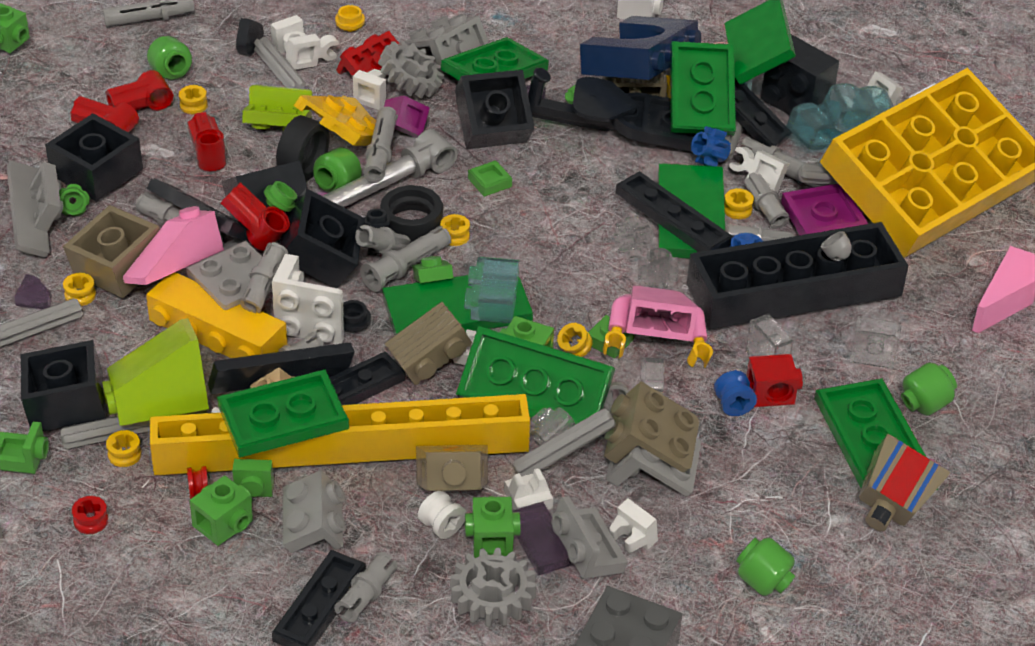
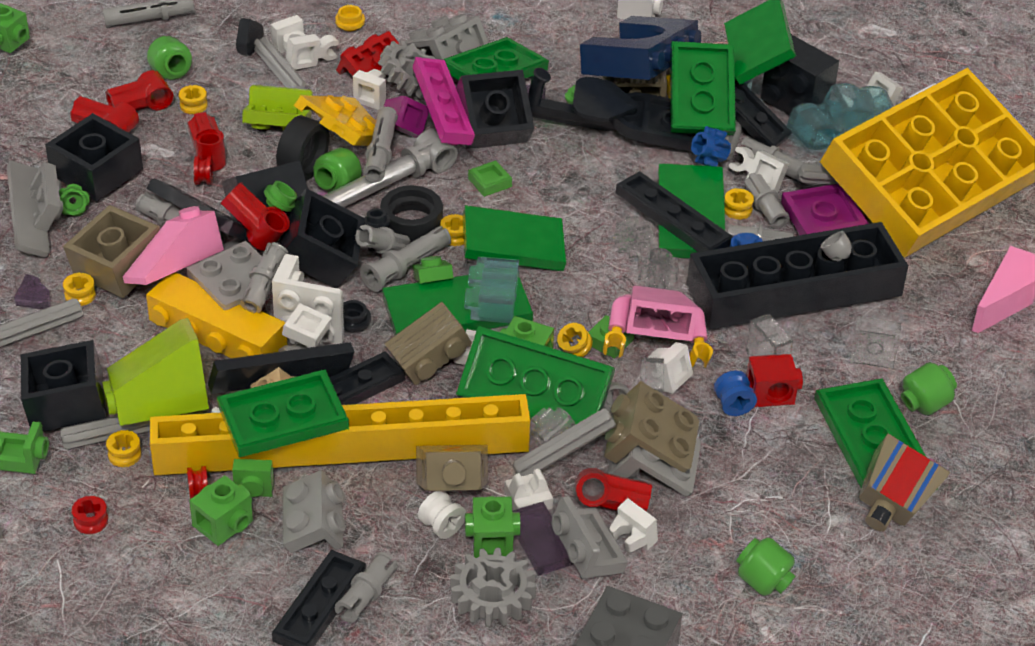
none -> red bush [194,156,213,185]
none -> white tile [282,303,332,348]
none -> dark pink plate [412,57,475,145]
none -> green tile [463,205,566,271]
none -> red piece [575,468,652,511]
none -> white tile [648,342,693,394]

